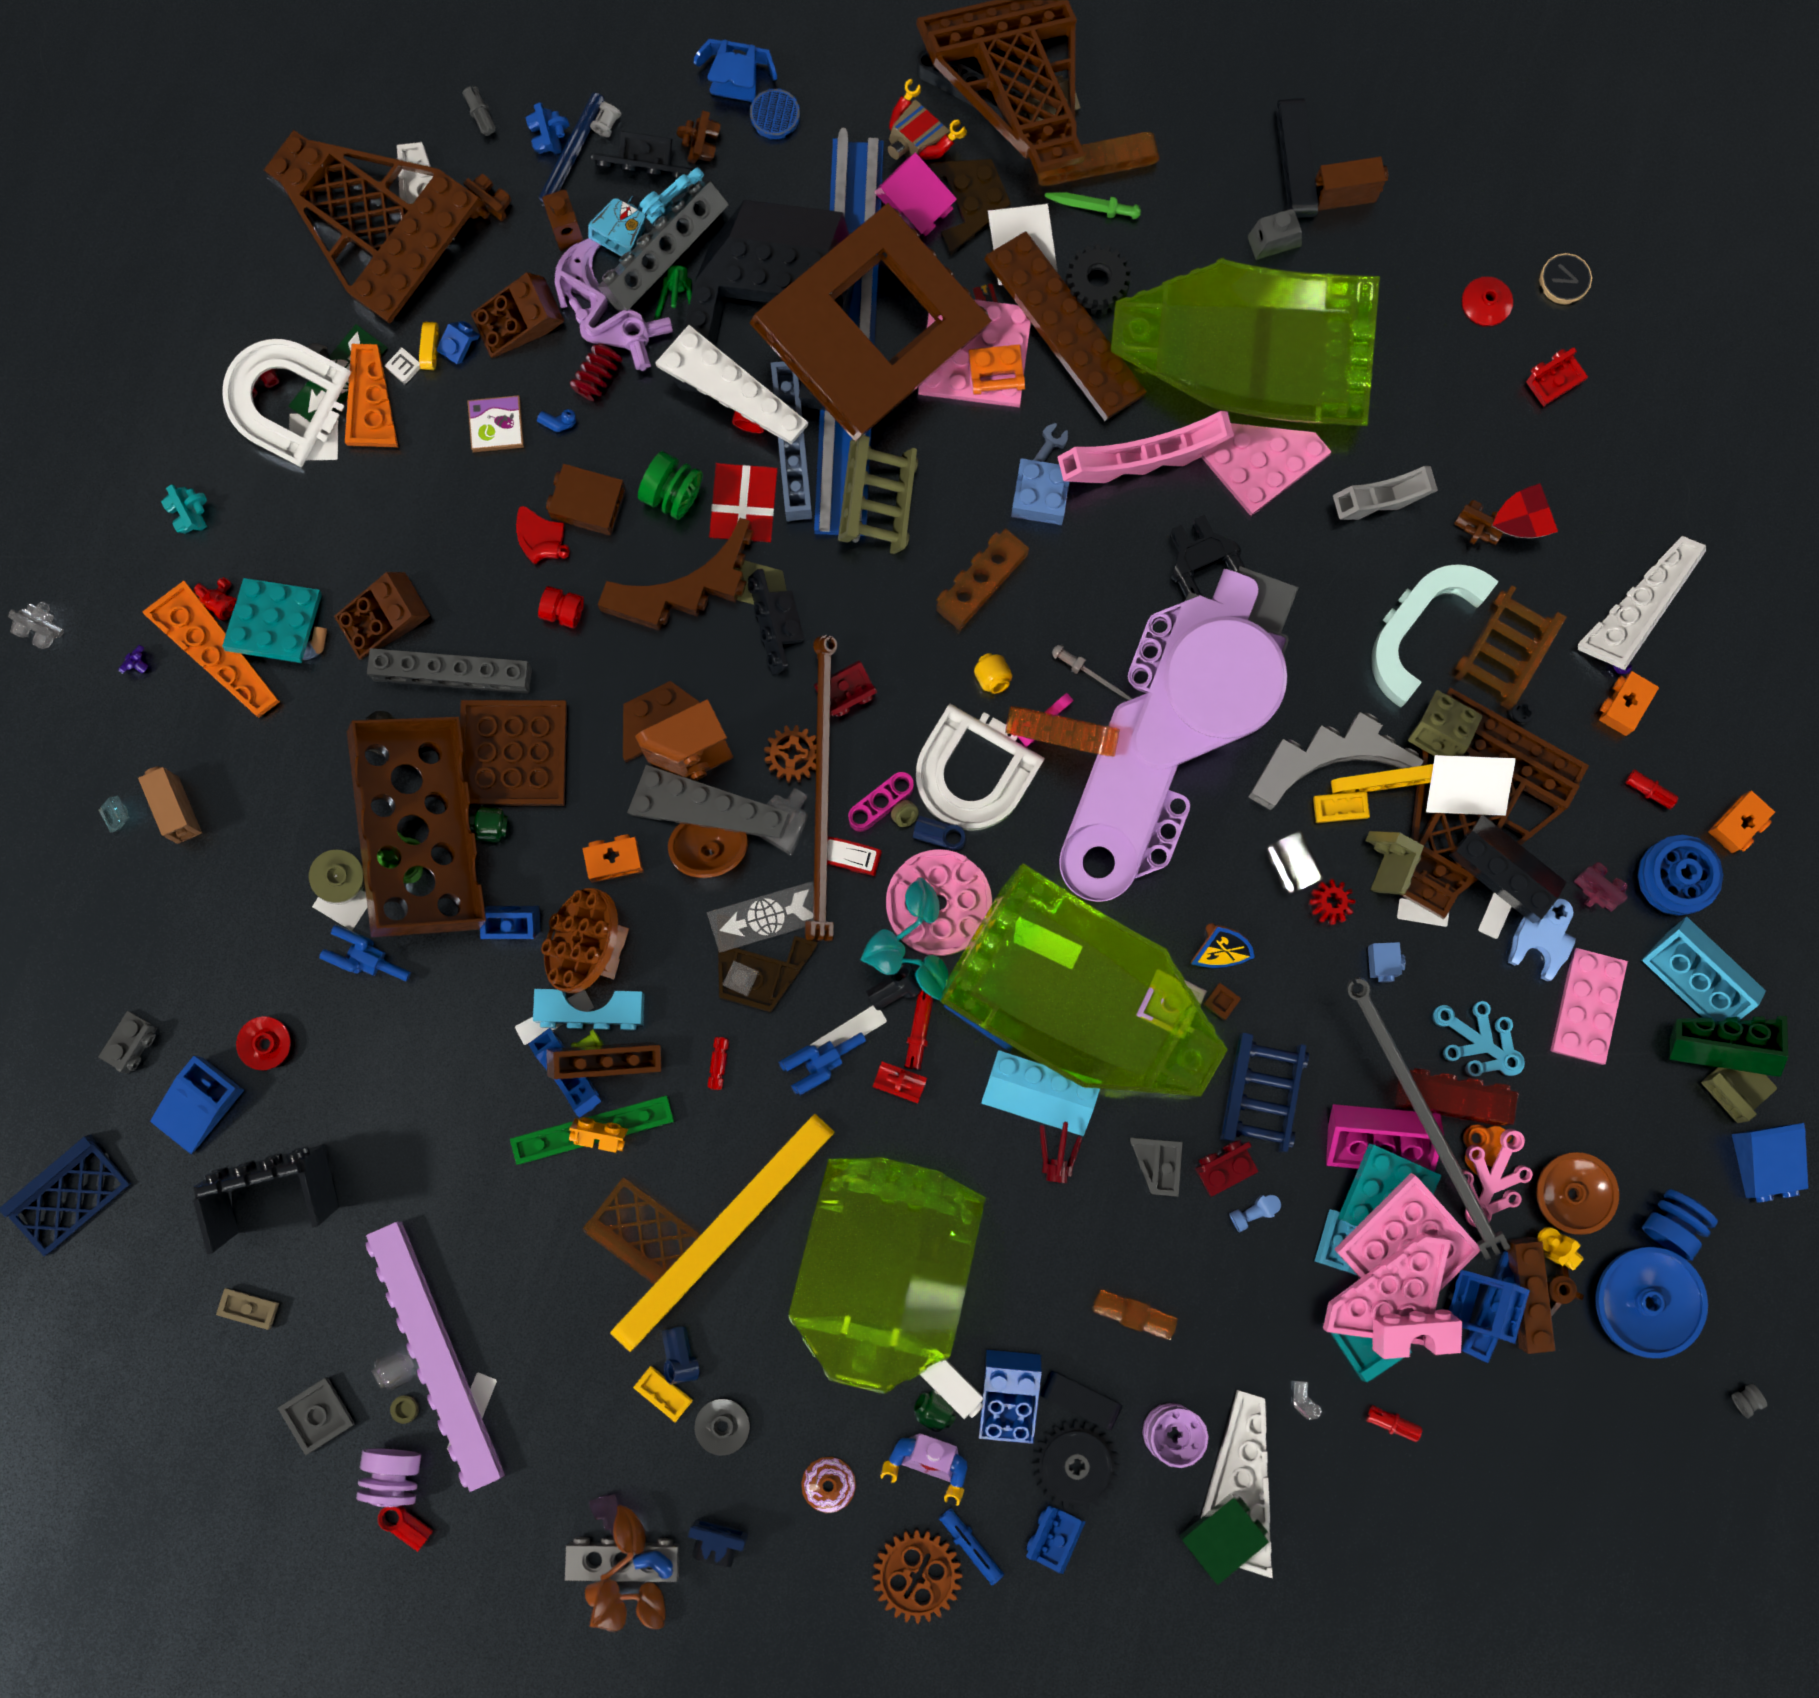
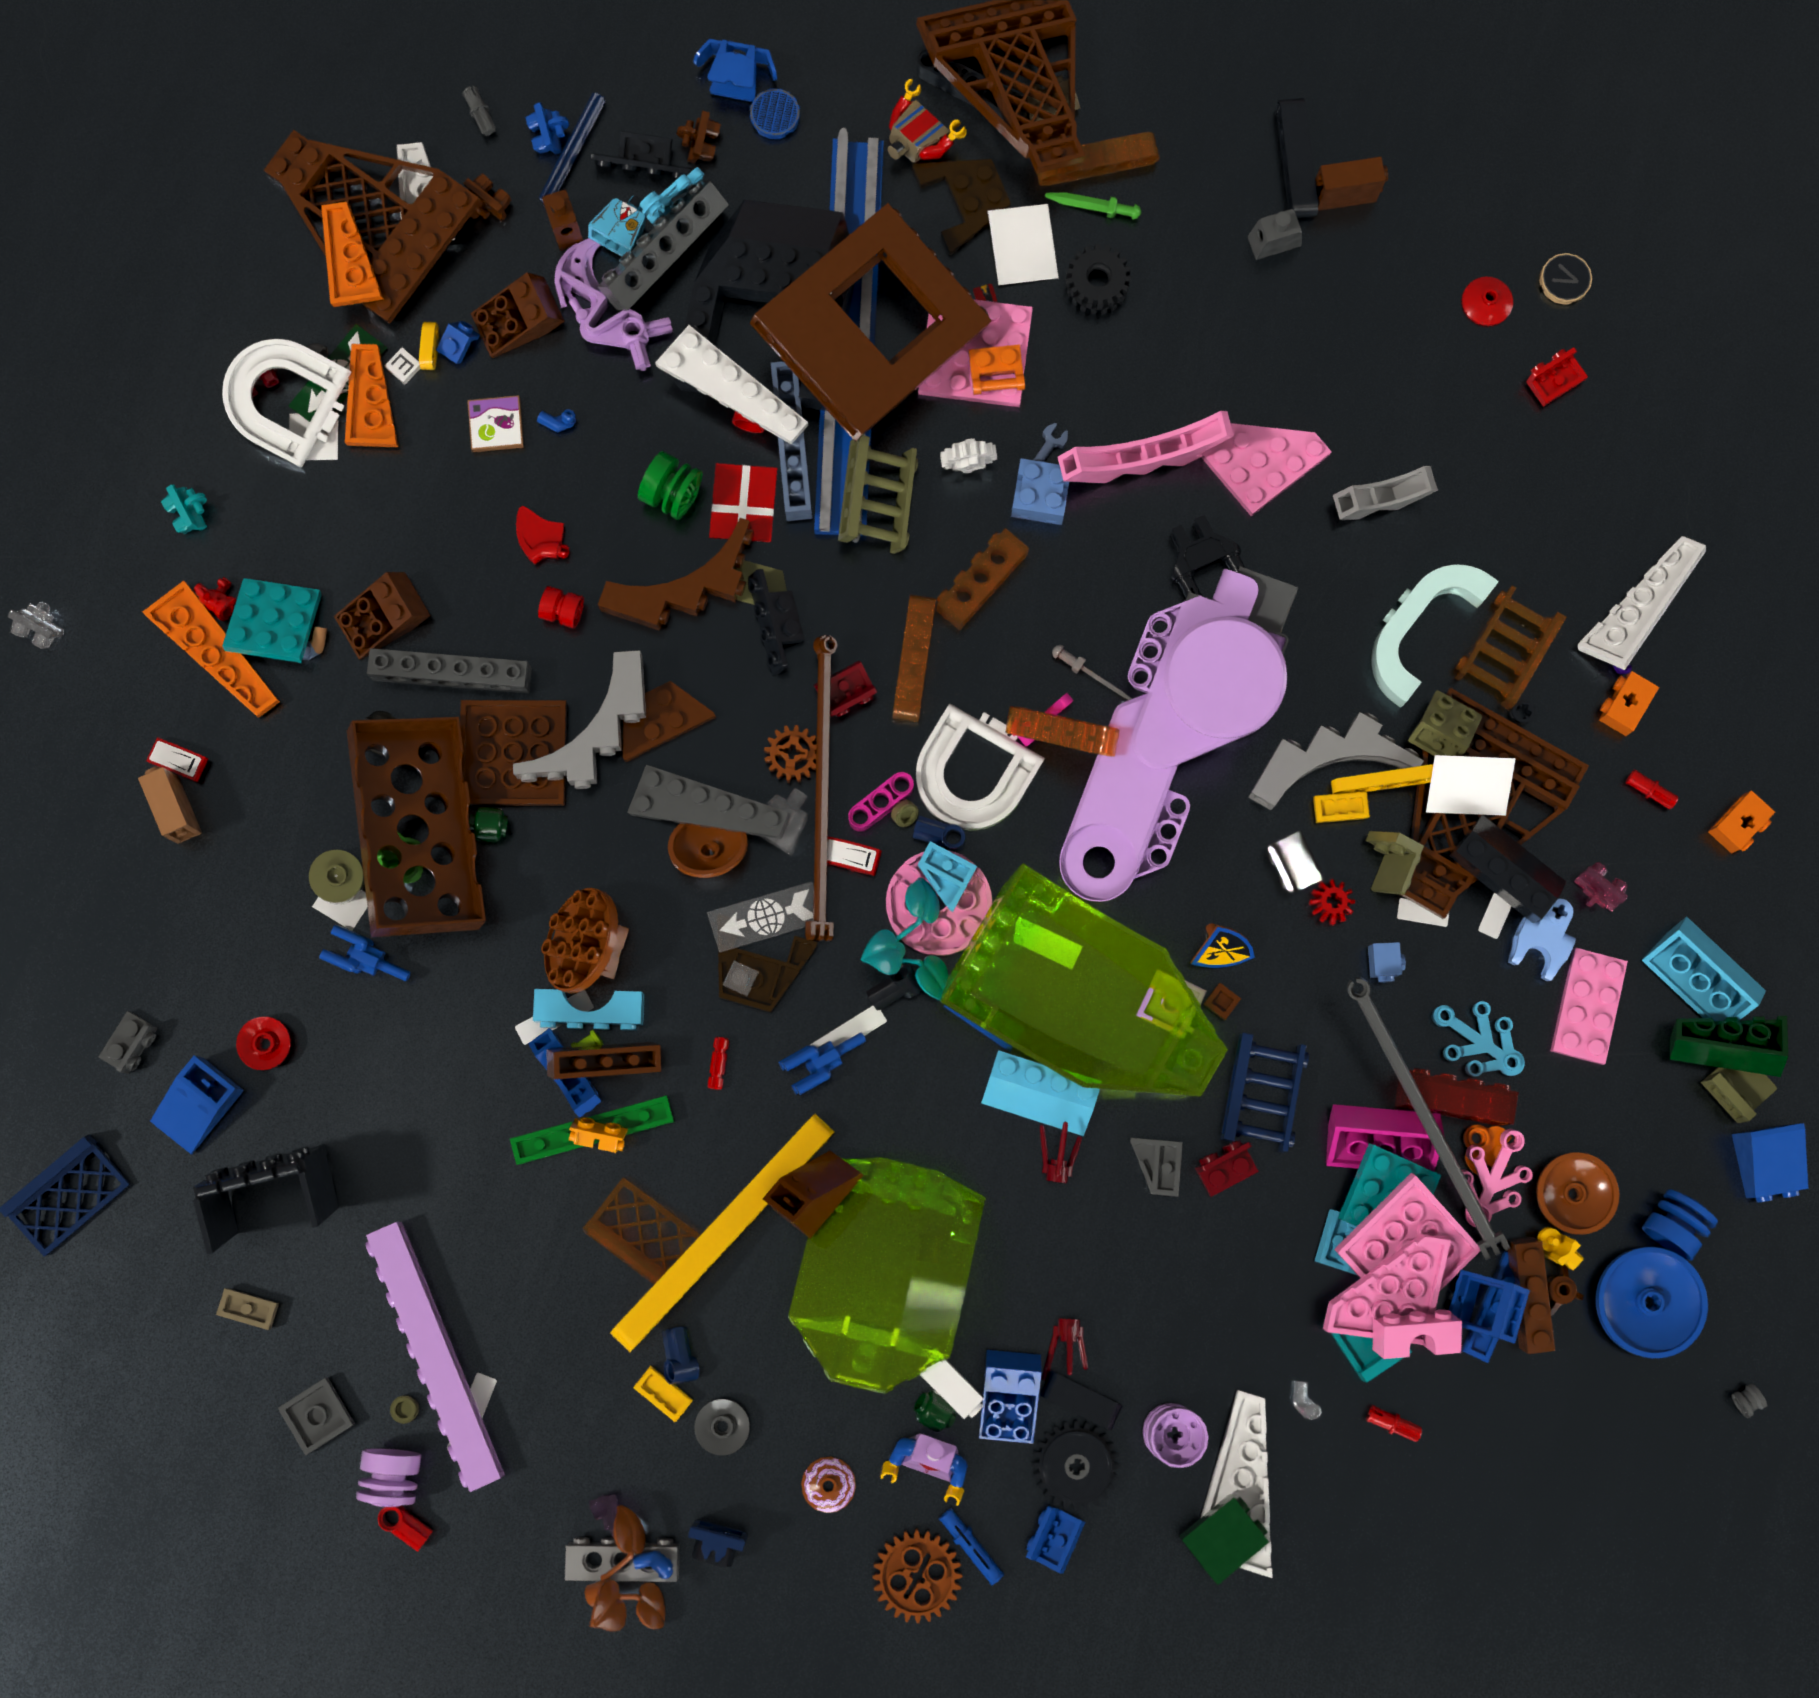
clear light blue plate [99,795,130,833] -> none
dark purple plant [118,644,148,674] -> none
clear head [371,1349,415,1391] -> none
blue brick [480,906,541,939] -> none
reddish brown brick [546,464,626,536] -> none
dark red piece [570,343,623,401] -> none
orange brick [582,834,644,883] -> none
light grey bush [590,102,621,137] -> none
dark orange windscreen [635,699,734,781] -> none
green plant [654,266,692,320] -> none
red hips [872,1062,927,1104] -> none
dark pink brick [874,152,956,236] -> none
red pin [904,990,933,1070] -> none
yellow head [974,653,1012,694] -> none
reddish brown plate [984,231,1147,421] -> none
clear orange piece [1092,1290,1178,1340] -> none
clear neon green windscreen [1111,257,1380,426] -> none
medium blue leg [1229,1195,1281,1233] -> none
reddish brown hips [1454,500,1503,545] -> none
shield [1492,483,1558,538] -> none
blue wheel [1638,834,1724,916] -> none
none -> white slope [146,738,208,782]
none -> orange wing [321,202,383,307]
none -> light grey arch [513,650,646,789]
none -> reddish brown slope [763,1151,863,1239]
none -> clear orange beam [892,595,936,722]
none -> medium azure wing [918,841,977,912]
none -> white gear [940,439,997,473]
none -> dark red plant [1042,1319,1088,1381]

